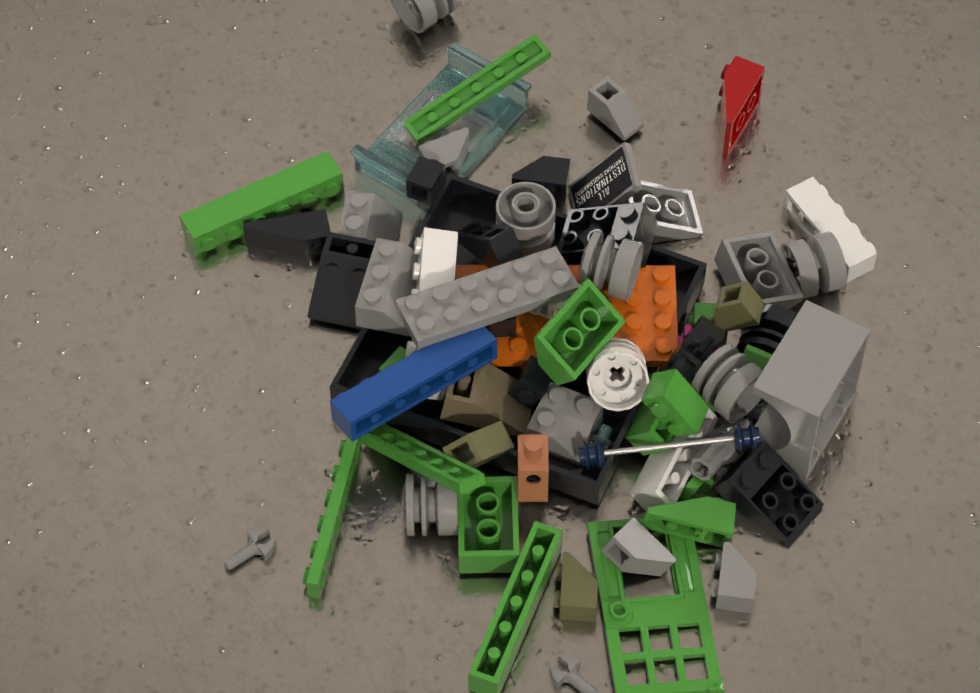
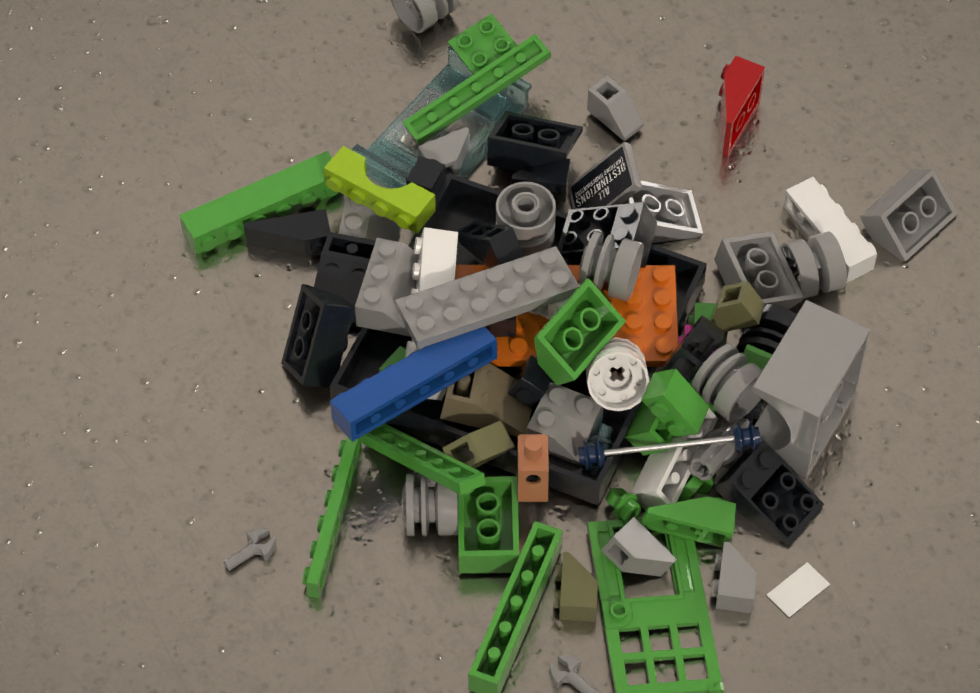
none -> black slope [281,284,355,388]
none -> lime arch [324,146,436,234]
none -> bright green plate [448,13,517,75]
none -> black slope [487,111,583,171]
none -> bright green piece [606,487,641,524]
none -> white sticker [767,562,830,617]
none -> light grey slope [859,168,958,262]

